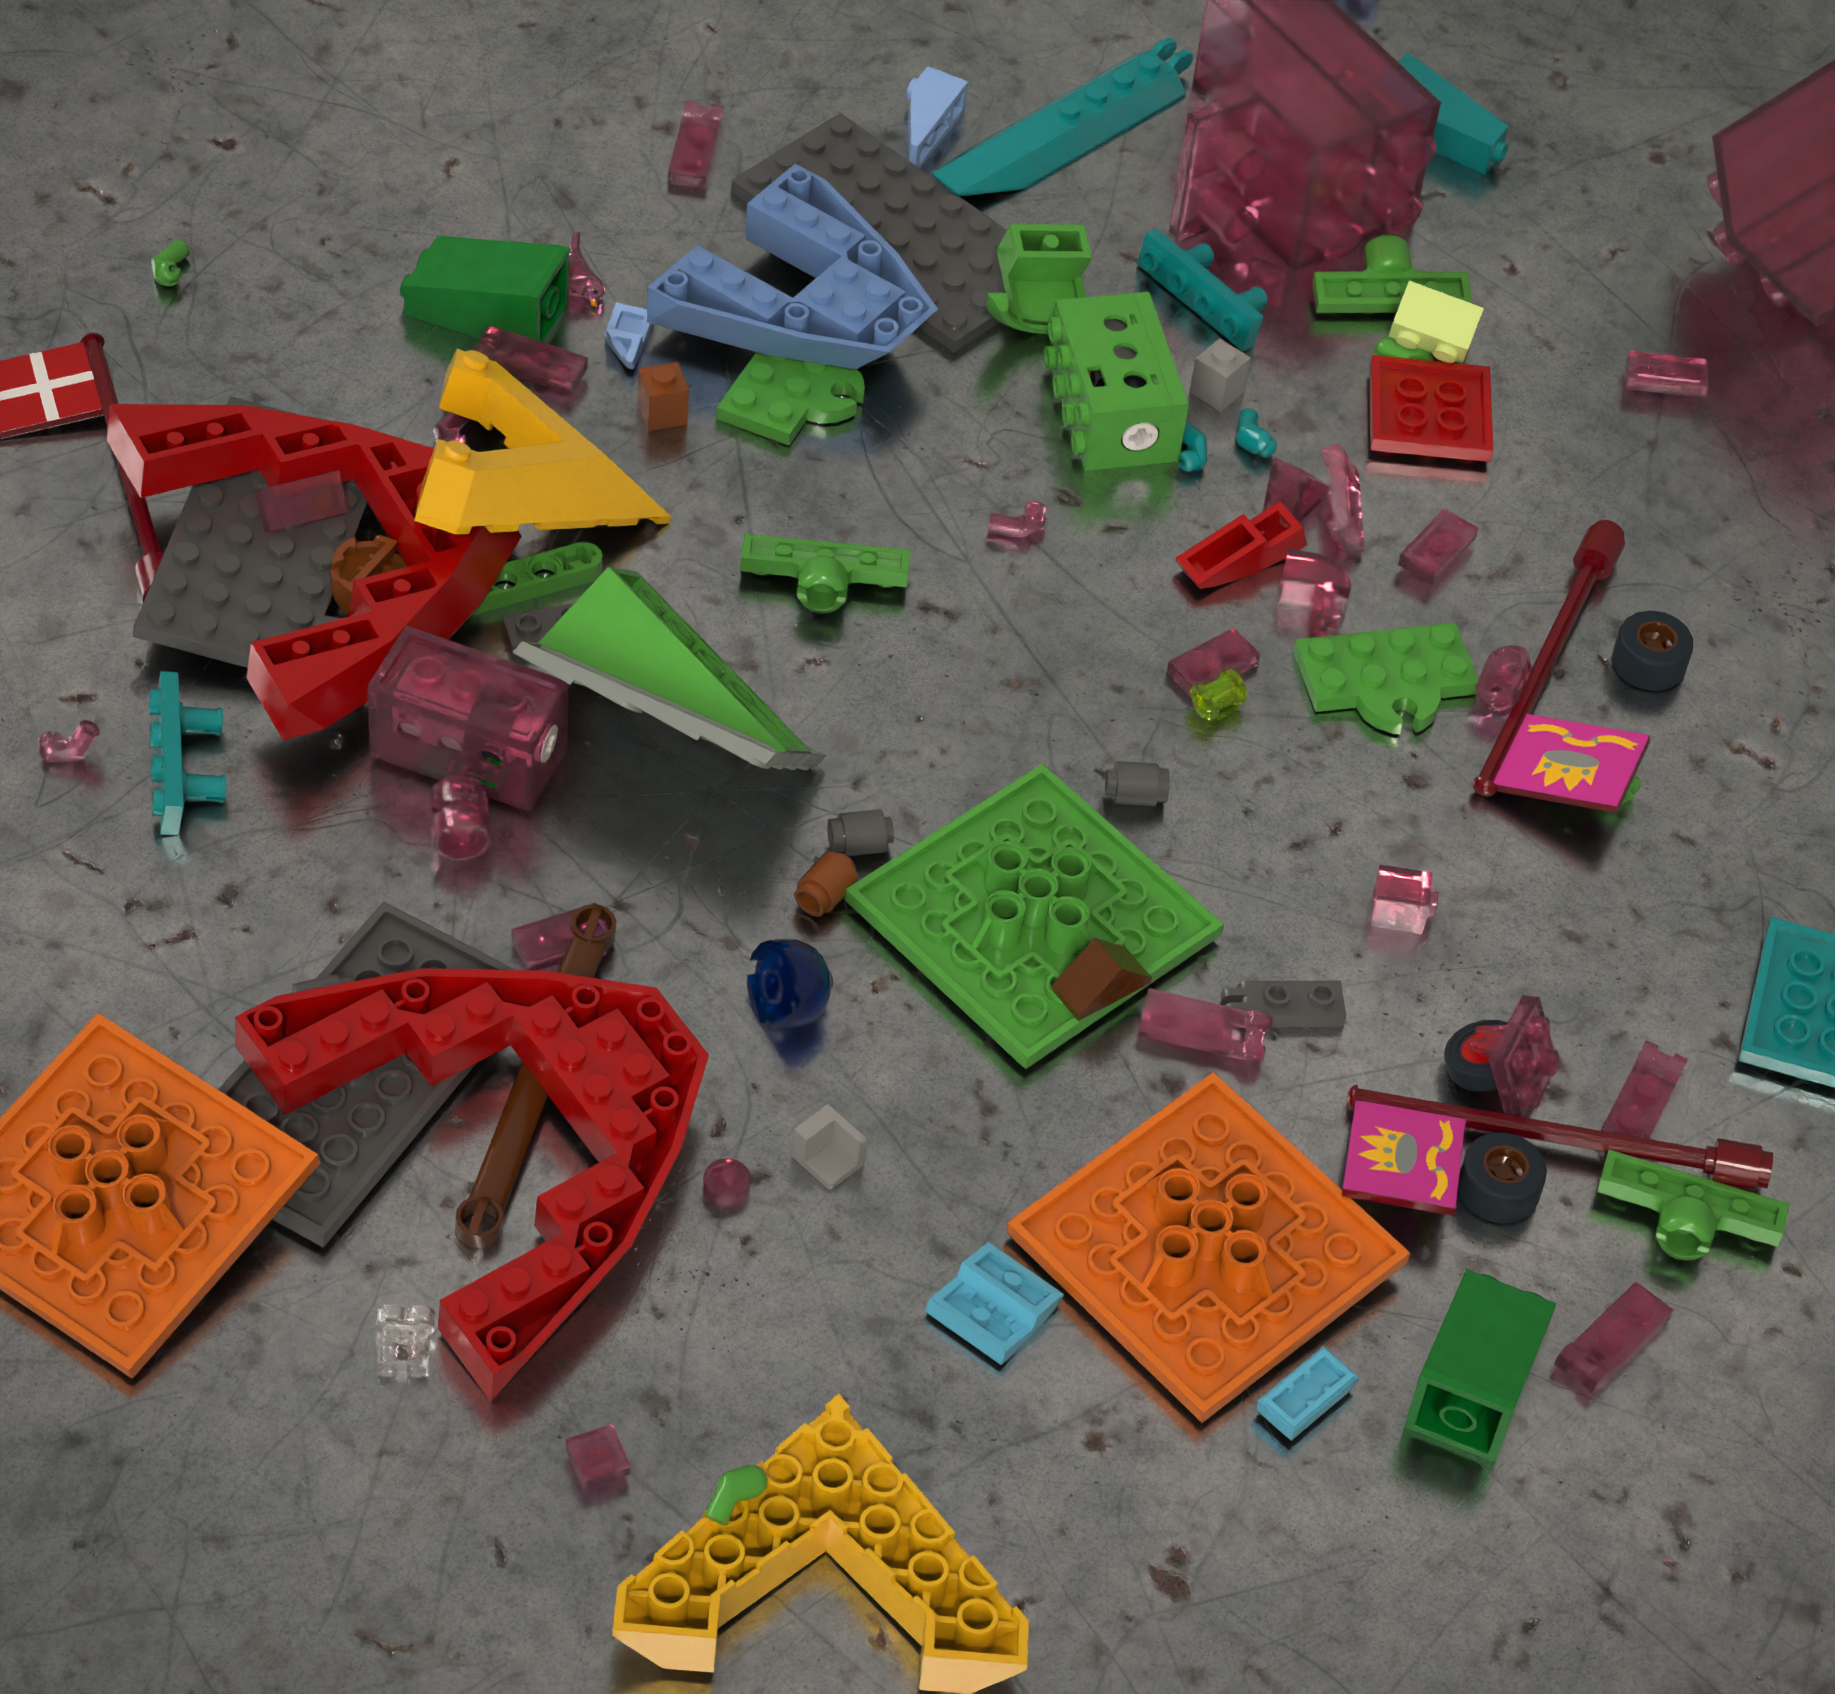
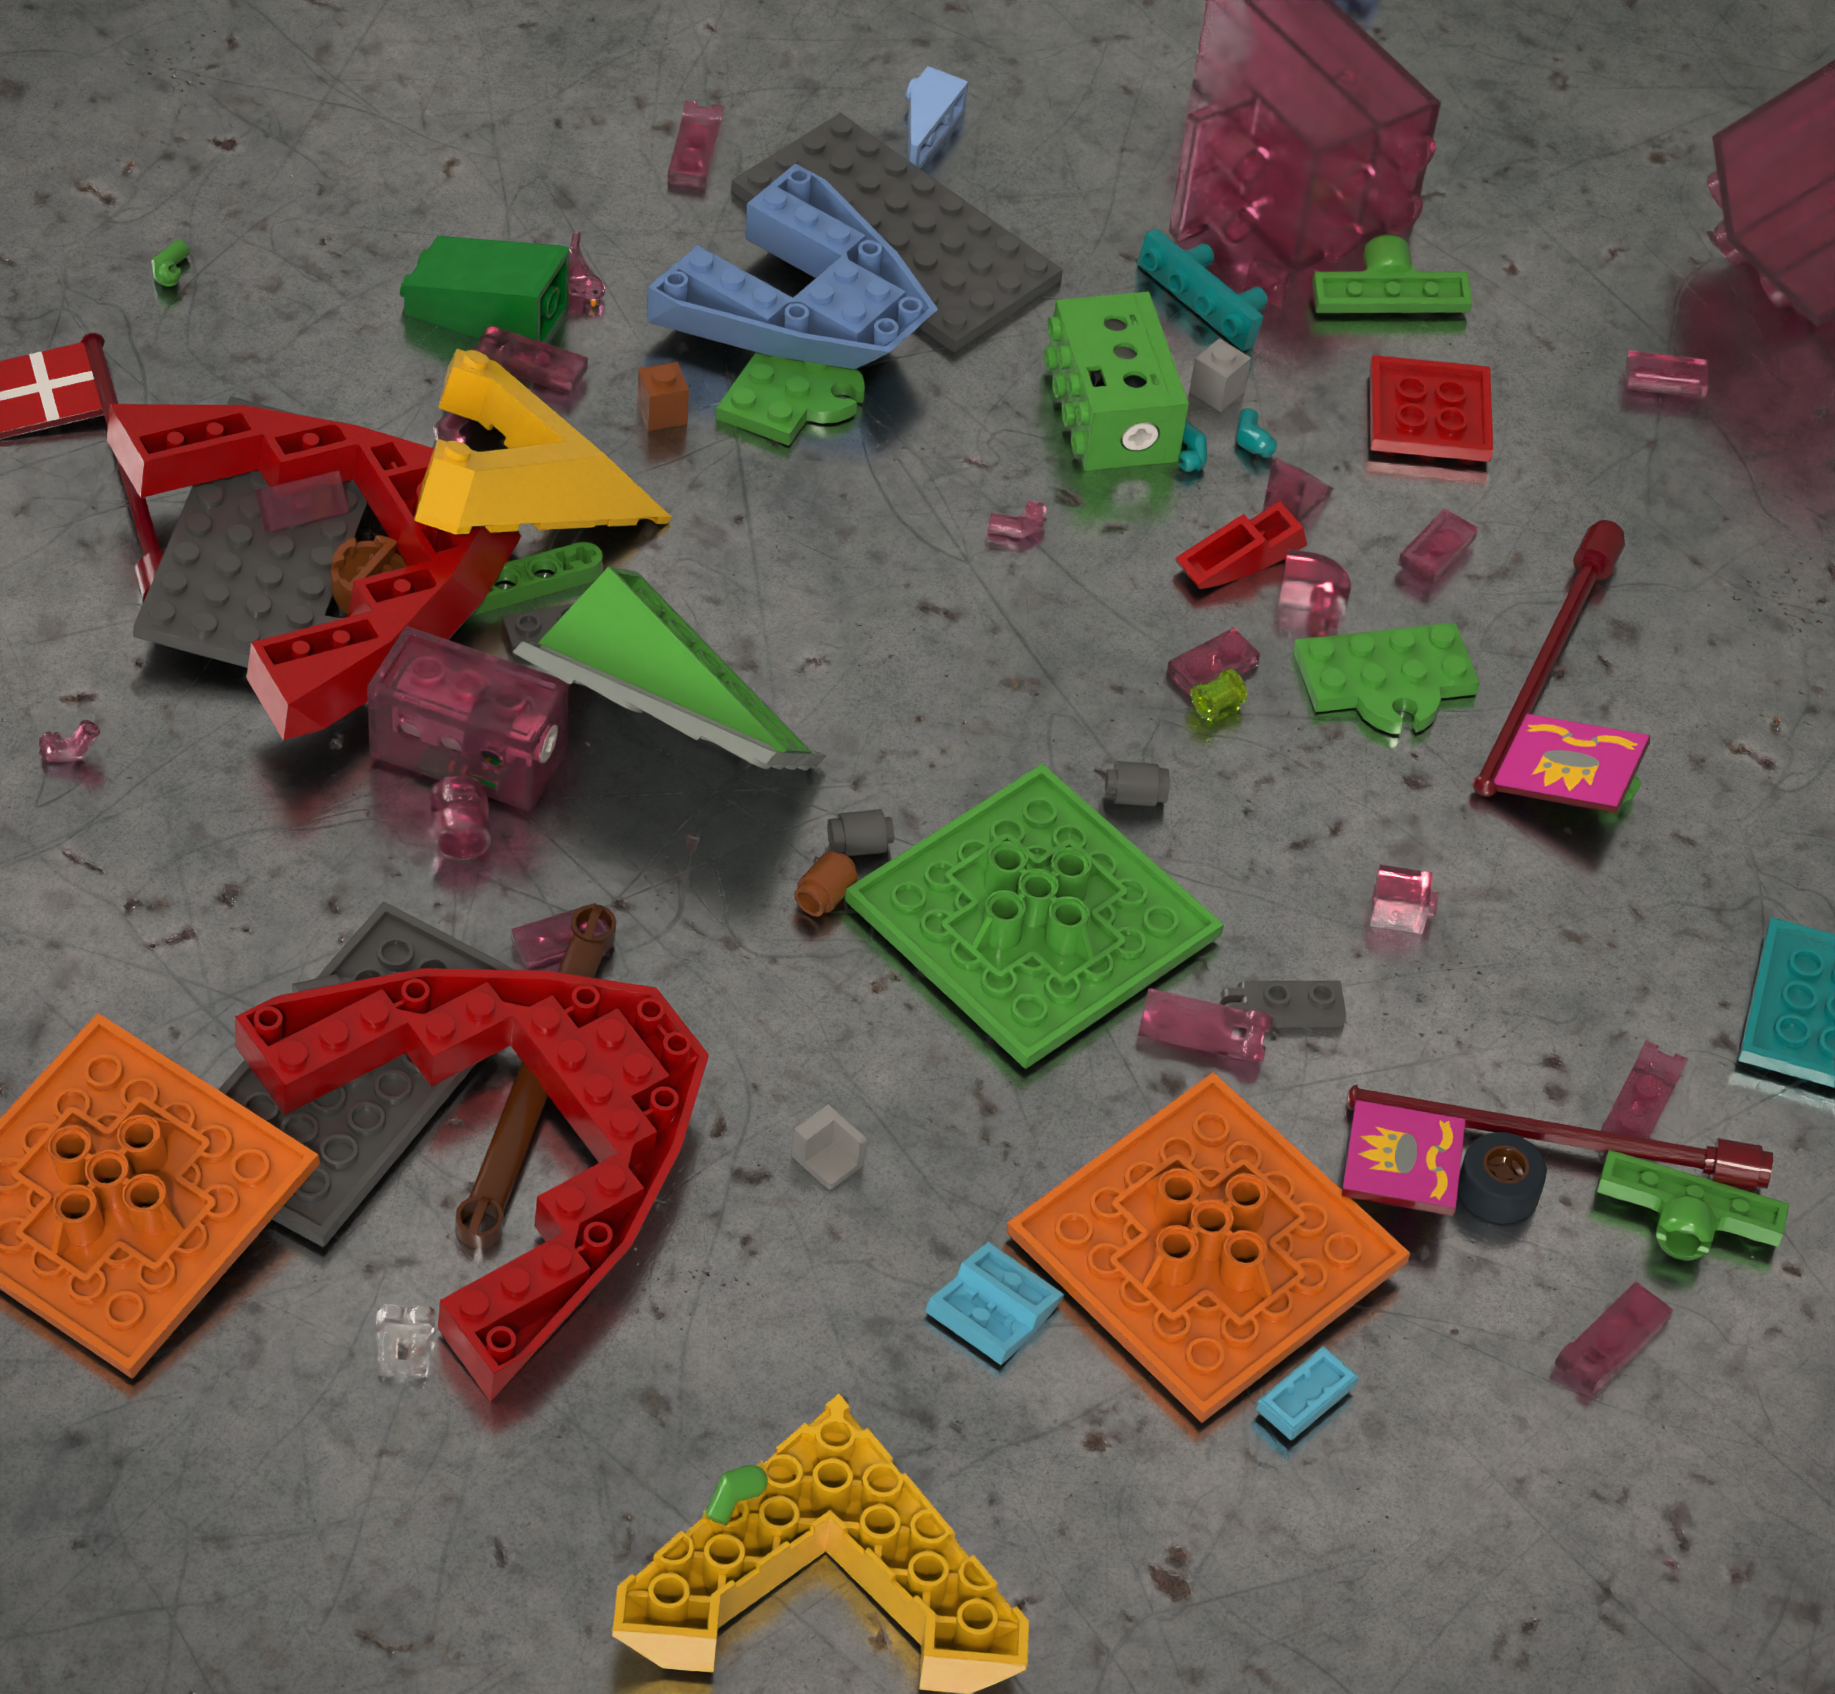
teal plate [148,671,226,835] -> none
clear pink plate [565,1424,630,1490] -> none
light blue slope [605,302,653,369] -> none
clear pink tile [703,1158,751,1207] -> none
bright green plate [740,534,911,614] -> none
clear blue cylinder [747,939,833,1032] -> none
teal hinge [932,37,1194,196] -> none
bright green piece [986,224,1126,334] -> none
reddish brown slope [1052,938,1152,1021] -> none
clear pink plate [1321,444,1365,556] -> none
teal slope [1366,53,1509,175] -> none
bright green arm [1373,337,1434,361] -> none
yellowish green slope [1388,281,1484,364] -> none
green slope [1404,1269,1557,1463] -> none
clear pink plate [1444,995,1559,1118] -> none
clear pink plate [1476,645,1531,712] -> none
black wheel [1612,610,1693,691] -> none

